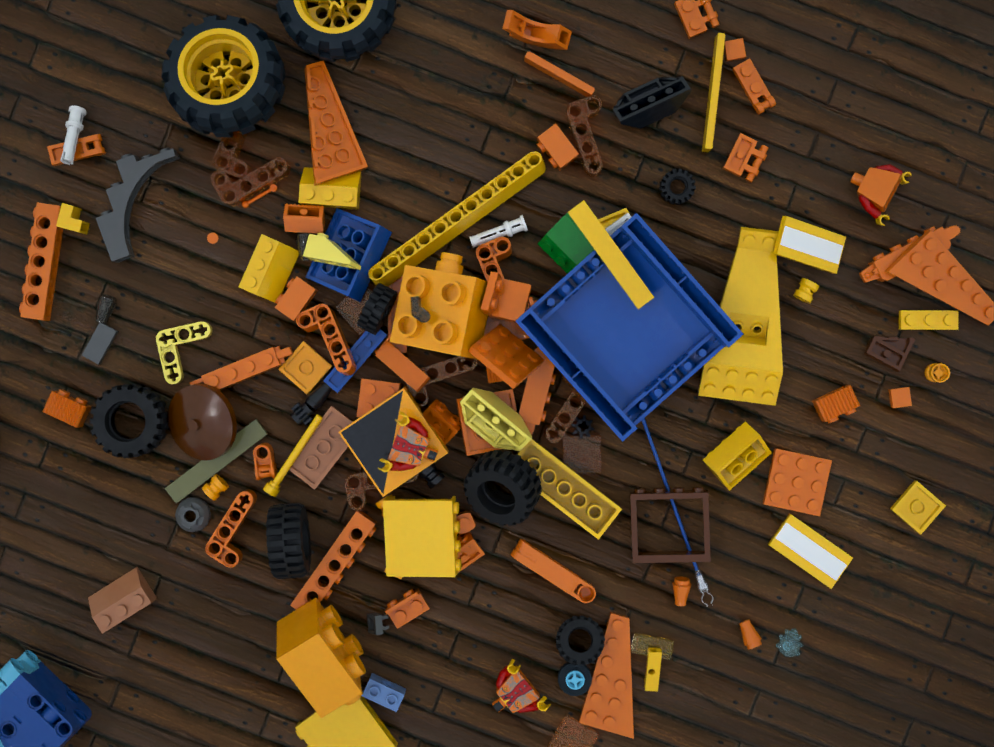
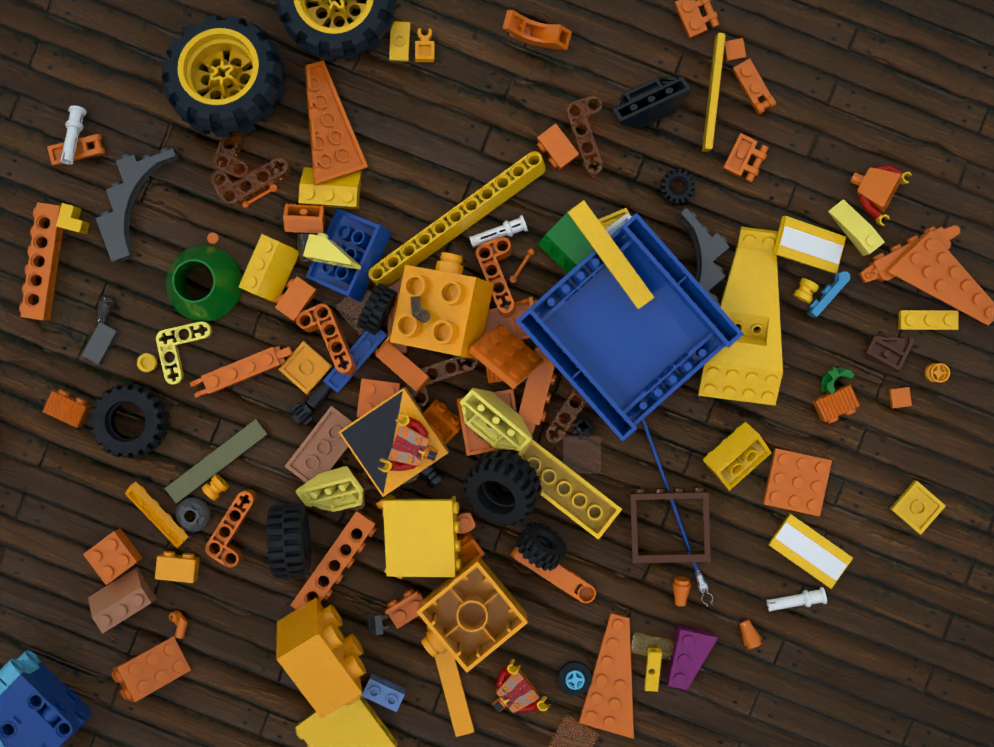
reddish brown dish [168,384,237,460] -> none
orange piece [253,442,277,481] -> none
yellow piece [263,414,323,497] -> none
orange bracket [481,271,532,321] -> none
orange tile [524,51,595,99] -> none
black tyre [556,615,605,666] -> none
clear light blue piece [776,628,803,657] -> none
none -> orange brick [83,528,143,585]
none -> orange bracket [111,636,191,702]
none -> light orange plate [124,481,188,548]
none -> yellow tile [137,353,158,372]
none -> light orange brick [155,551,200,583]
none -> green cone [166,245,242,322]
none -> orange arm [169,611,188,639]
none -> light yellow wedge [295,466,363,512]
none -> yellow plate [389,21,411,62]
none -> light orange plate [415,28,434,62]
none -> light orange brick [416,554,528,673]
none -> light orange tile [427,626,474,737]
none -> orange hinge [509,248,535,283]
none -> black tyre [516,522,567,571]
none -> magenta wedge [665,625,718,690]
none -> dark grey arch [677,208,729,307]
none -> white pin [766,587,827,612]
none -> dark azure plate [807,271,850,318]
none -> green piece [820,367,855,394]
none -> light yellow slope [828,199,885,256]

